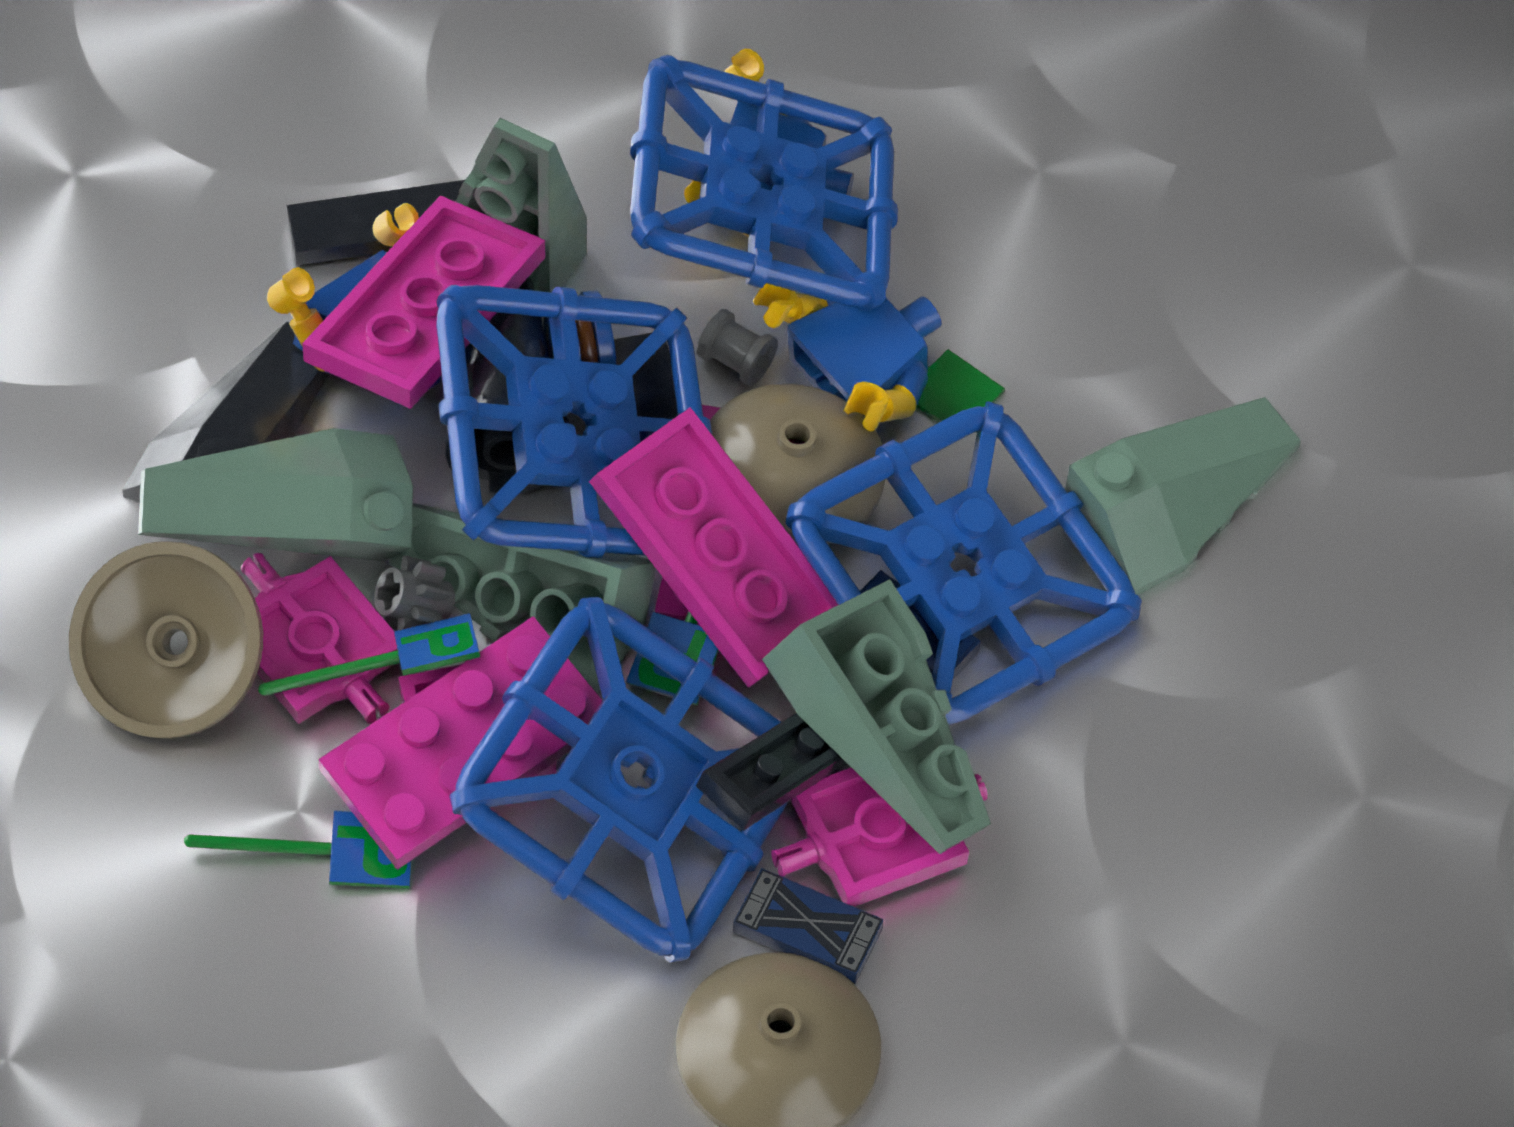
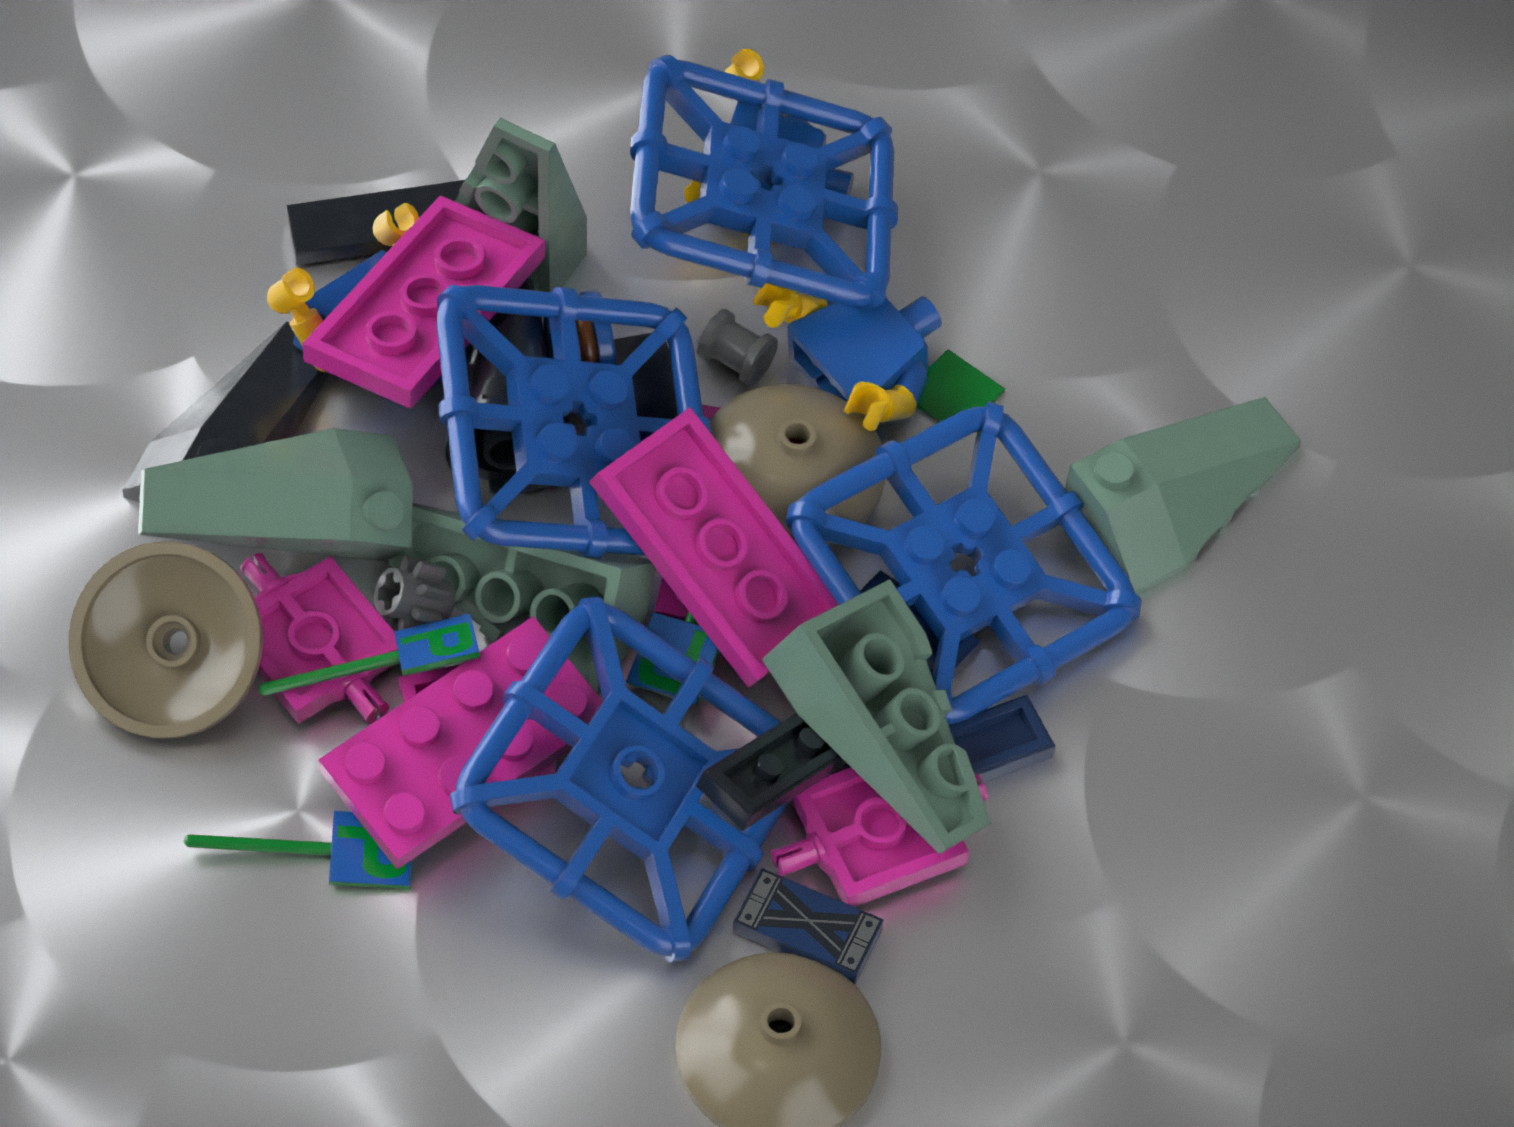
none -> dark blue tile [949,694,1056,783]

